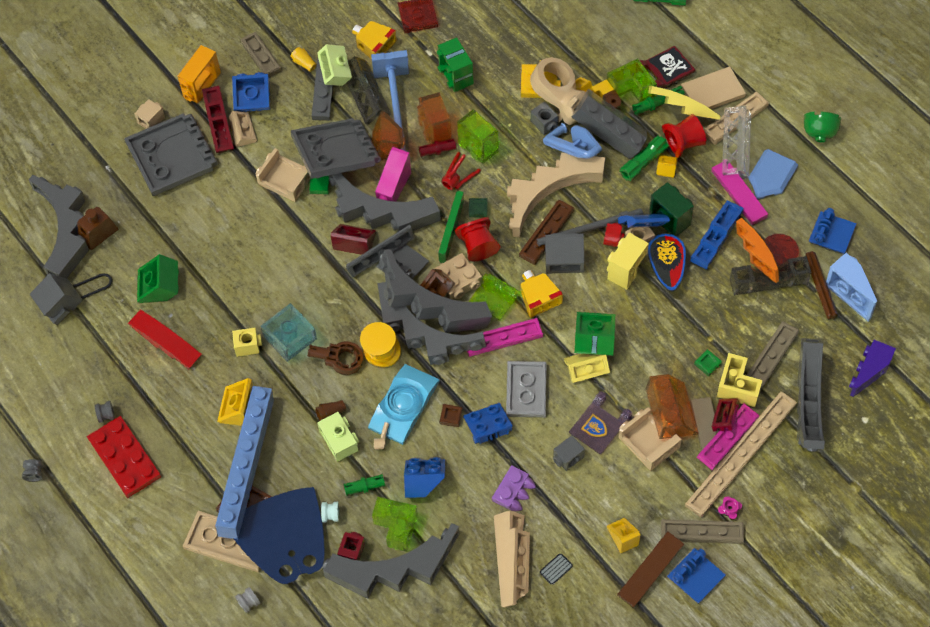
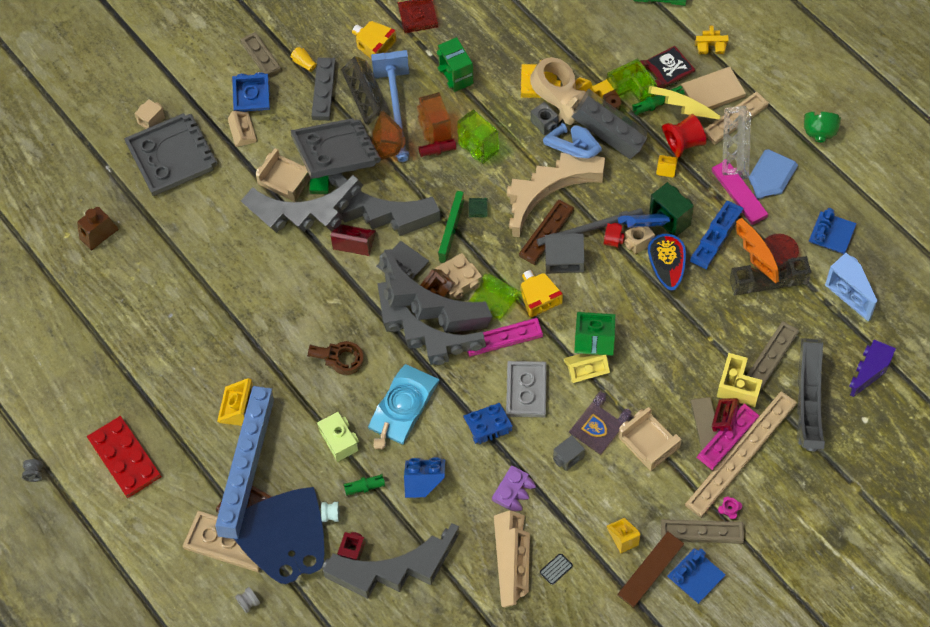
dark grey arch [29,175,89,278] -> none
dark grey plate [30,273,83,325] -> none
black piece [73,273,112,299] -> none
dark grey wheel [94,400,115,423] -> none
red slope [128,309,202,370] -> none
green slope [137,254,179,303] -> none
light orange window [178,45,221,103] -> none
dark red slope [202,85,234,153] -> none
light yellow brick [232,328,262,357] -> none
clear light blue brick [261,303,317,362] -> none
reddish brown cone [315,400,346,421] -> none
yellowish green brick [317,44,352,86] -> none
dark grey slope [346,225,415,277] -> none
yellow hat [360,322,401,368] -> none
clear neon green brick [372,497,418,552] -> none
dark pink slope [375,147,412,201] -> none
reddish brown tile [439,404,463,427] -> none
red plant [441,152,481,190] -> none
red hat [455,217,501,262] -> none
light yellow brick [607,233,649,290] -> none
green axle [619,135,669,181] -> none
clear orange slope [646,374,698,439] -> none
green tile [694,349,722,377] -> none
reddish brown axle [805,251,837,319] -> none
none -> arch [241,175,364,233]
none -> yellow hips [695,25,729,54]

